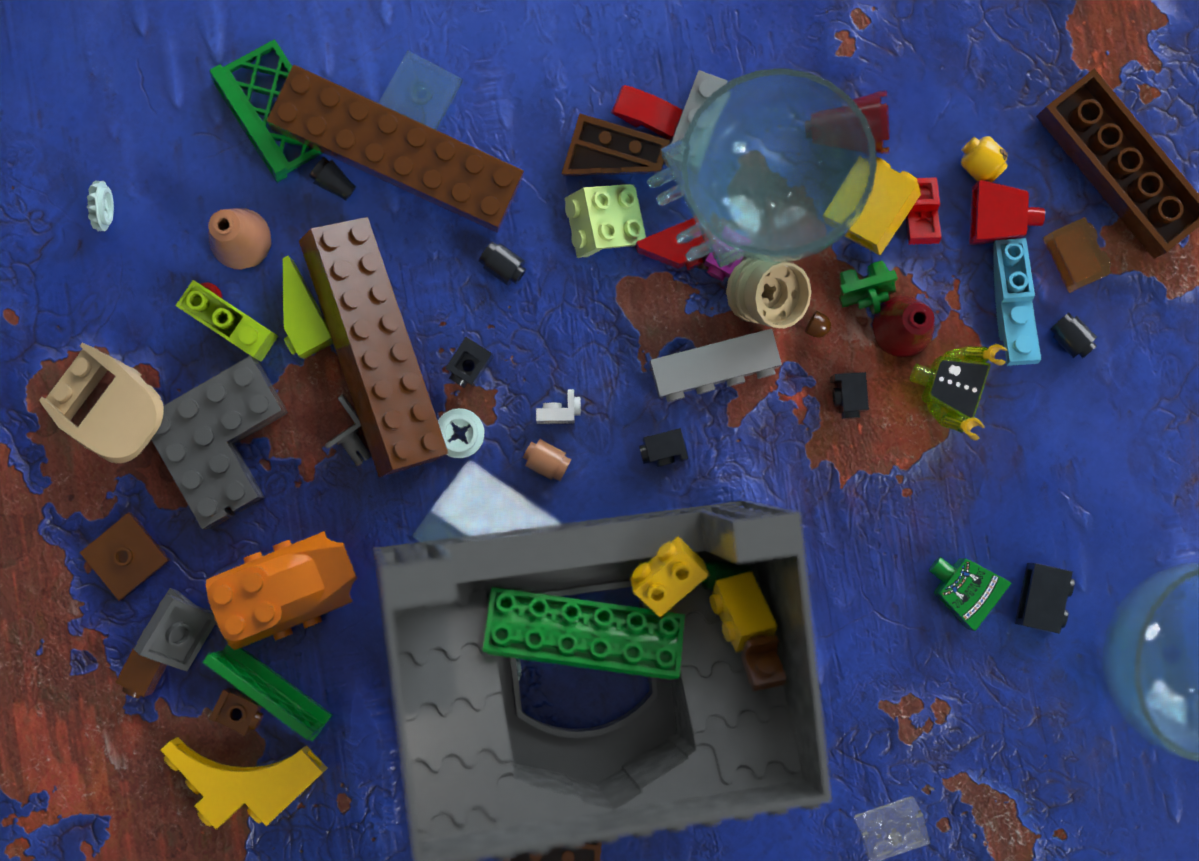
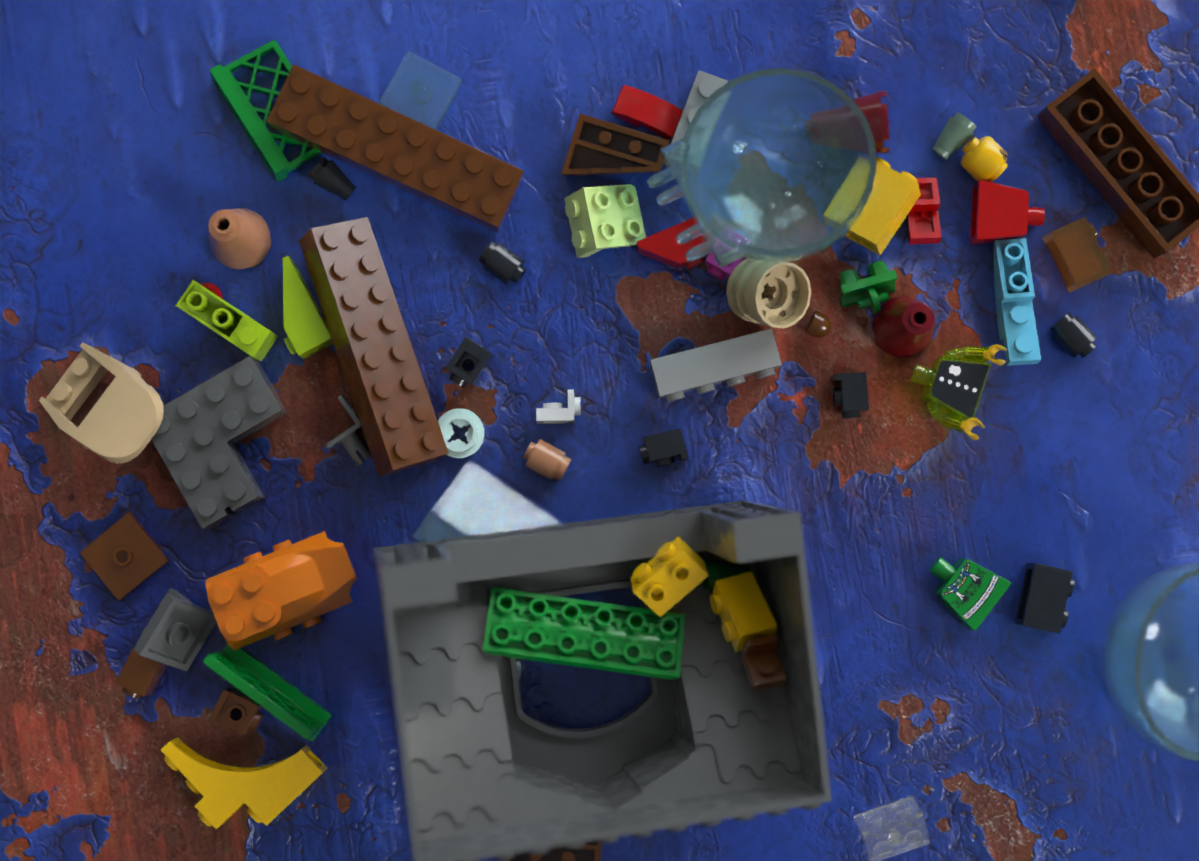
light aqua gear [87,181,114,231] -> none
none -> sand green cone [932,112,977,160]

